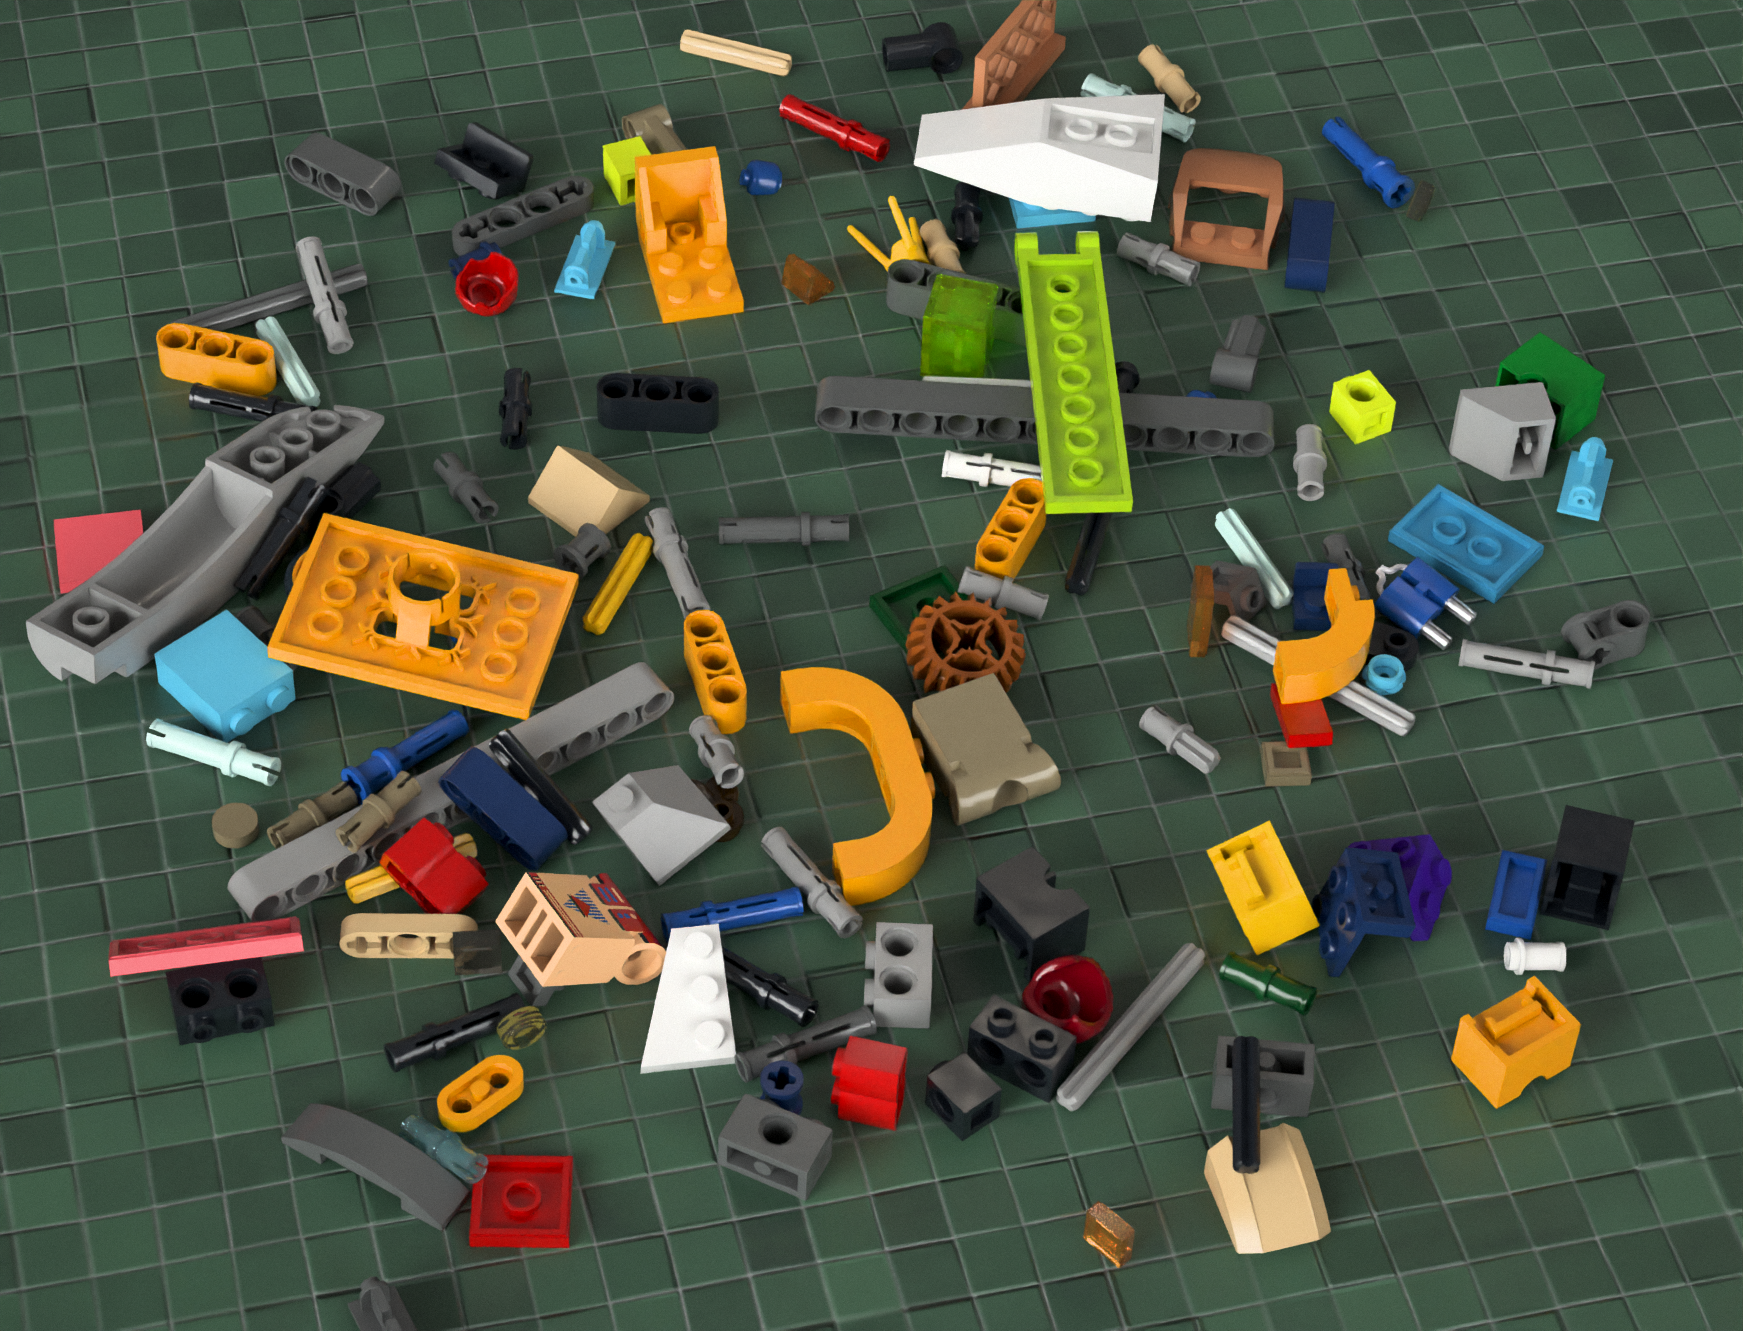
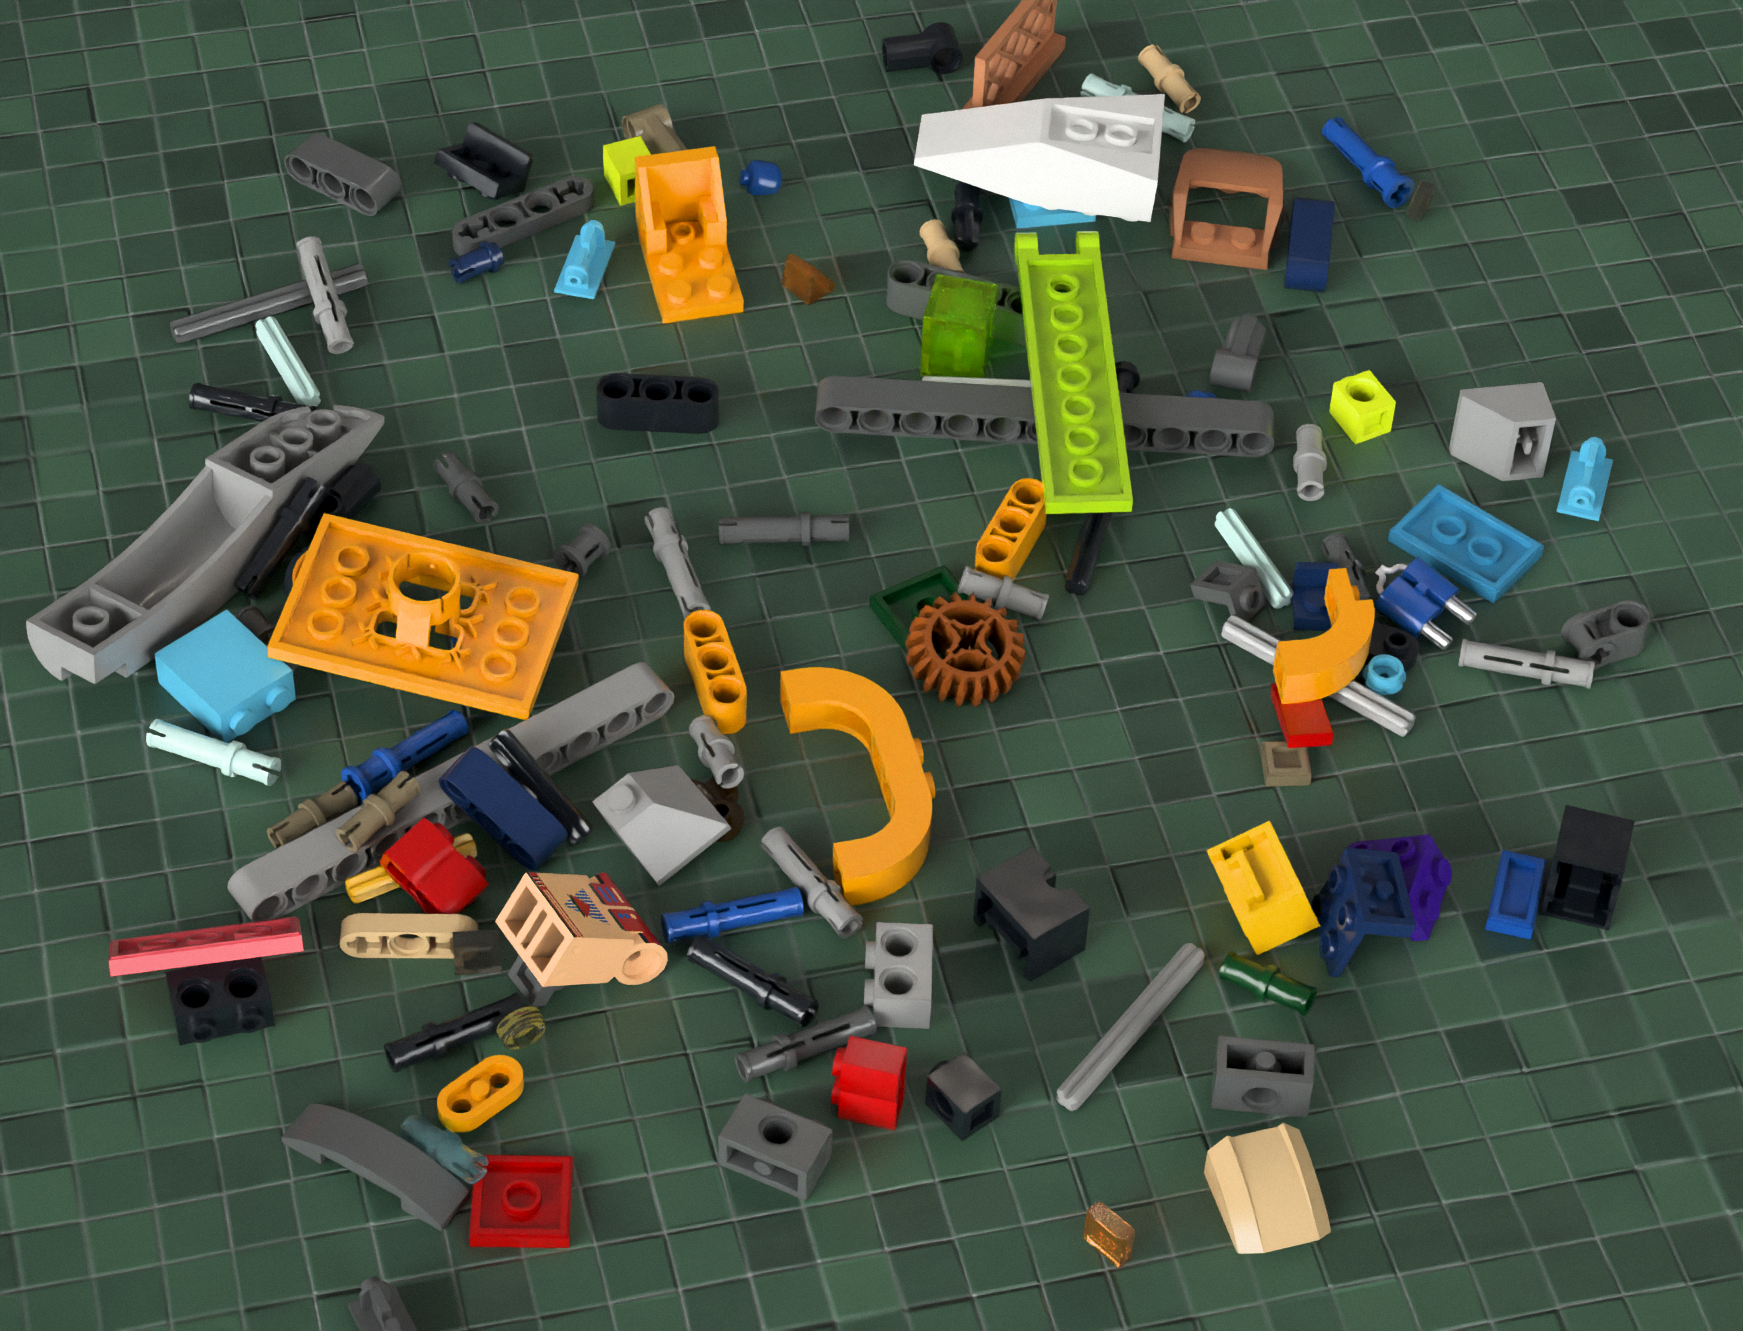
coral tile [53,509,144,594] -> none
light orange beam [156,323,277,396] -> none
dark tan tile [212,802,259,848] -> none
red hair [455,252,519,317] -> none
black pin [499,368,532,450] -> none
tan slope [528,445,650,537] -> none
yellow axle [583,533,653,635] -> none
white wing [640,924,736,1074] -> none
tan axle [680,29,792,77] -> none
dark blue bush [760,1060,803,1115] -> none
red pin [779,94,890,162] -> none
yellow plant [847,196,930,271] -> none
dark tan piece [910,673,1061,826] -> none
white pin [942,450,1042,487] -> none
black brick [967,995,1077,1103] -> none
dark red piece [1021,954,1114,1044] -> none
light grey pin [1117,232,1201,286] -> none
light grey axle [1139,705,1221,774] -> none
clear orange tile [1187,565,1215,657] -> none
black axle [1232,1036,1260,1174] -> none
light orange piece [1451,975,1581,1109] -> none
green piece [1495,332,1605,450] -> none
white pin [1504,938,1566,975] -> none

